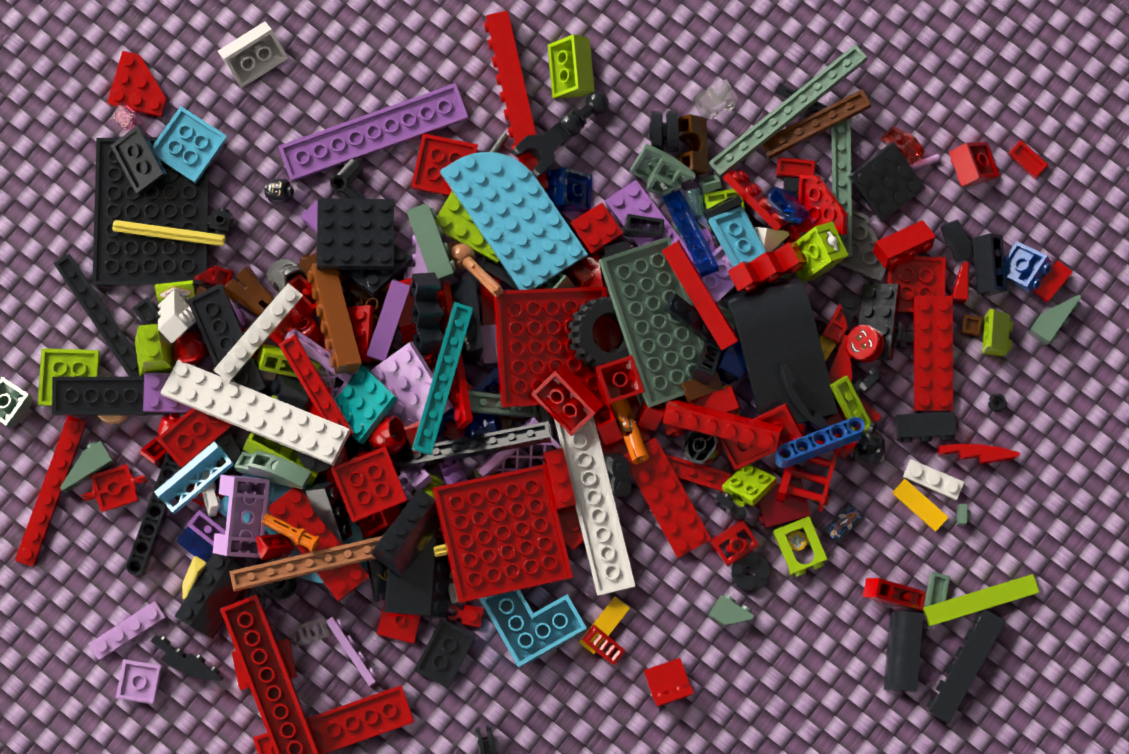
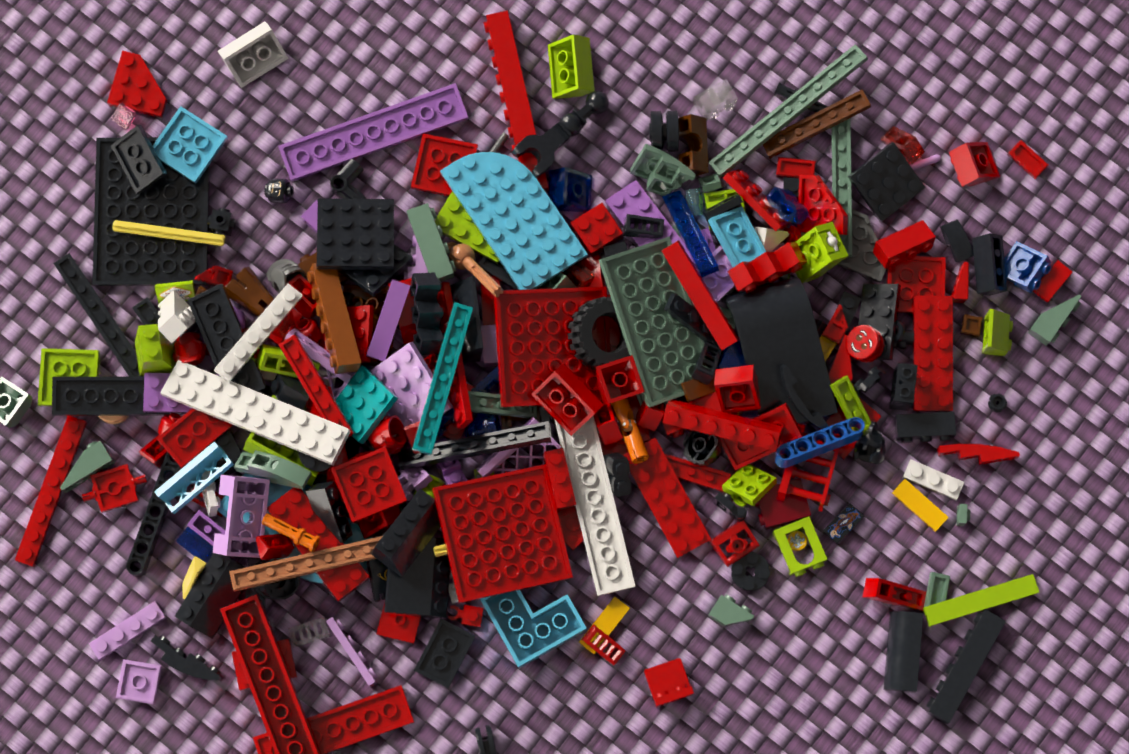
none -> red slope [714,365,761,413]
none -> black window [889,363,918,411]

